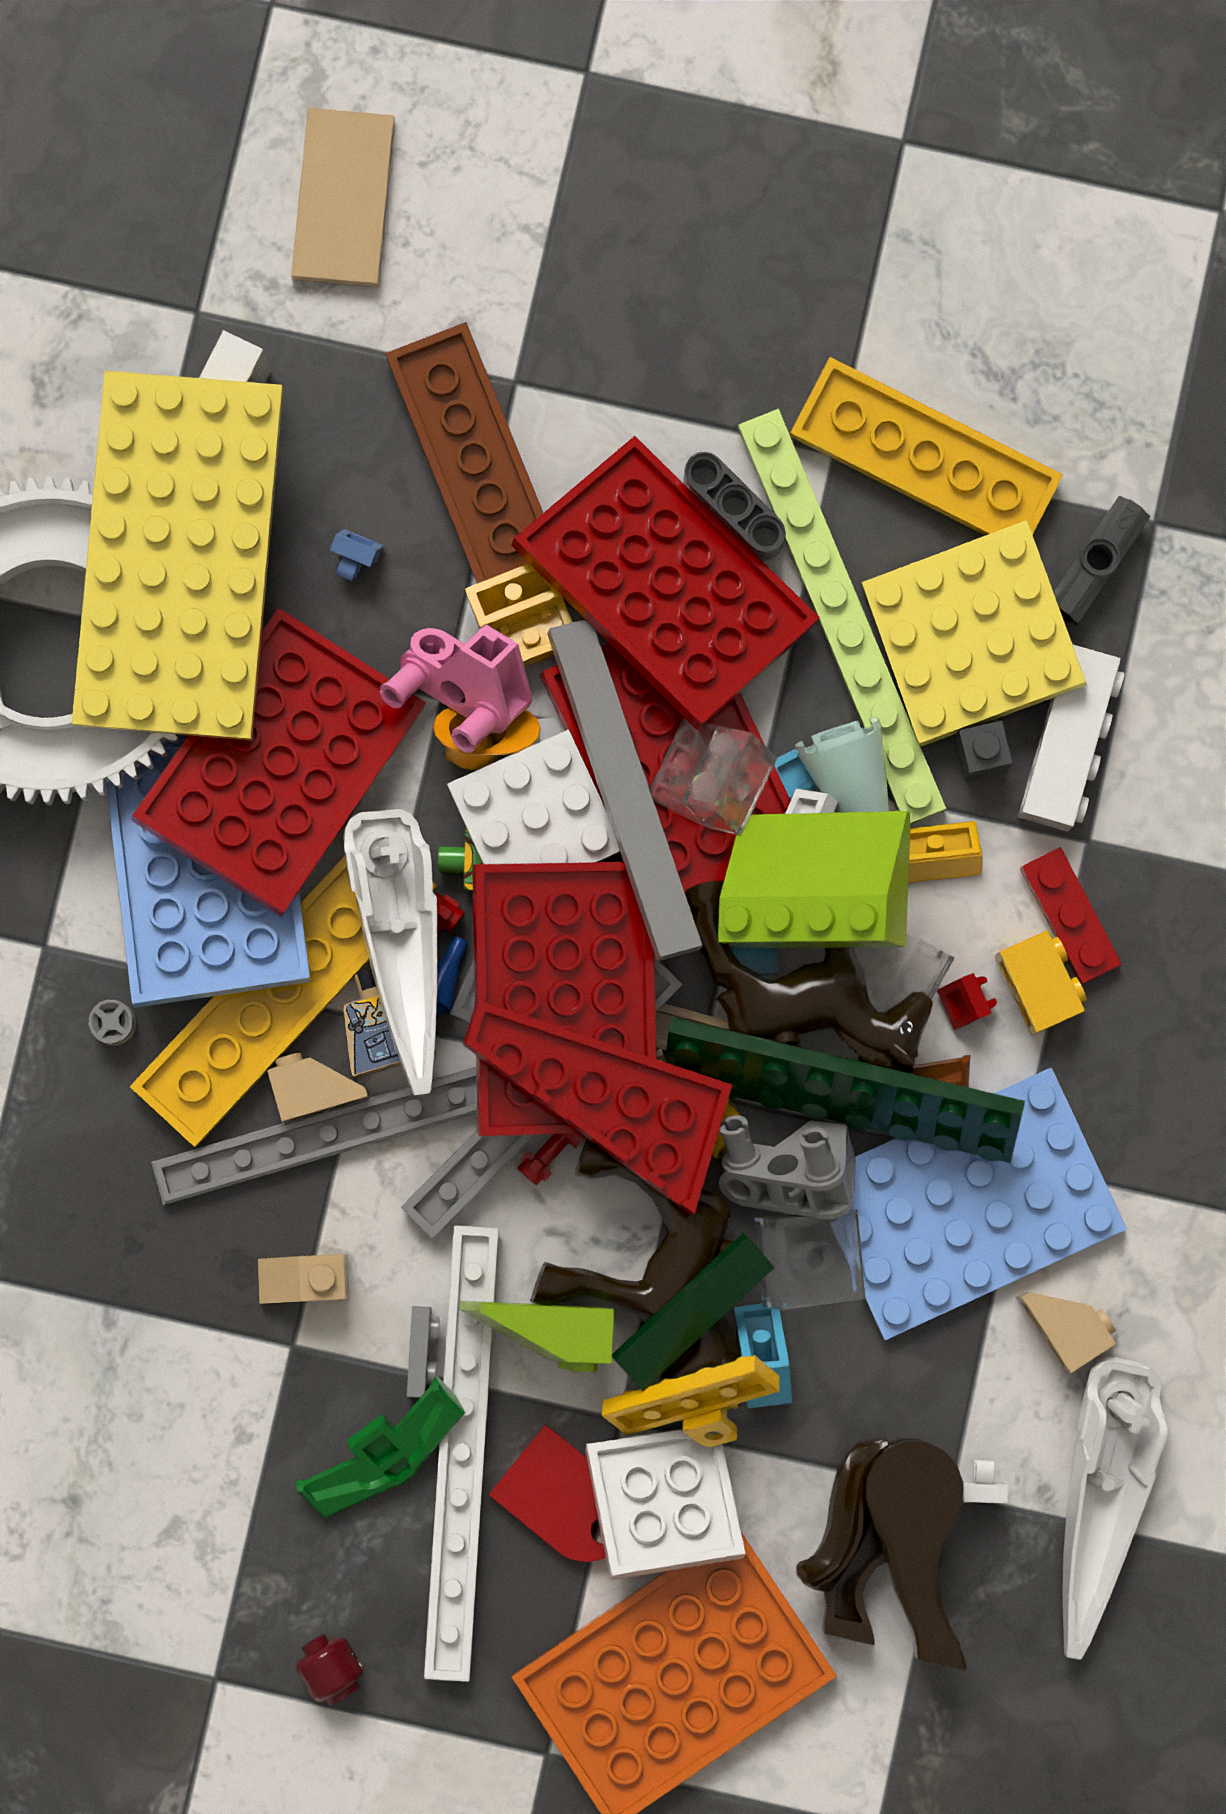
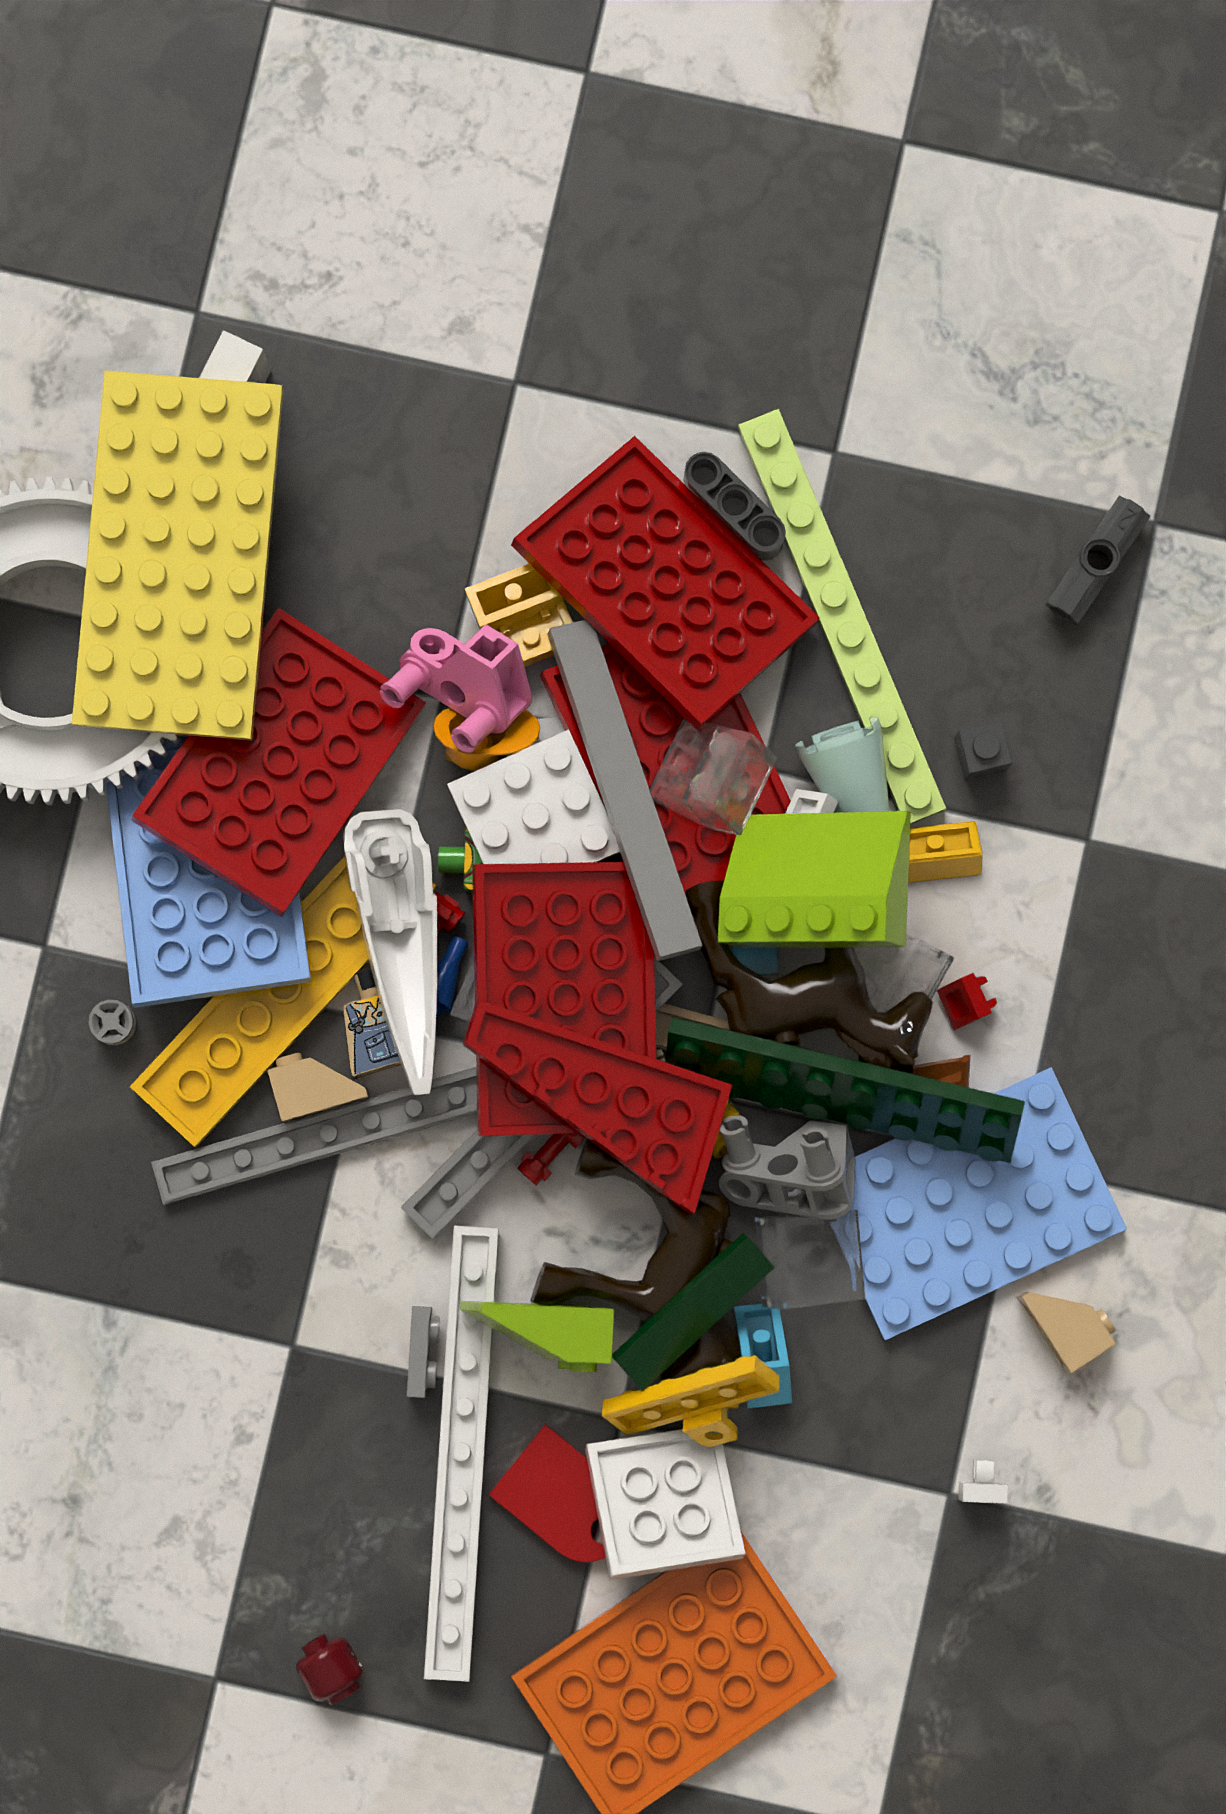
tan slope [258,1254,349,1304] -> none
tan tile [291,108,395,287] -> none
green plate [295,1376,465,1519] -> none
medium blue tile [330,529,385,581] -> none
dark orange plate [385,322,543,584] -> none
medium azure tile [772,745,818,800] -> none
yellow plate [790,357,1063,536] -> none
dark brown animal [796,1438,967,1671] -> none
light yellow plate [862,520,1087,747] -> none
yellow brick [995,930,1087,1036] -> none
white brick [1018,645,1124,832] -> none
red plate [1020,847,1122,985] -> none
white piece [1062,1356,1168,1660] -> none

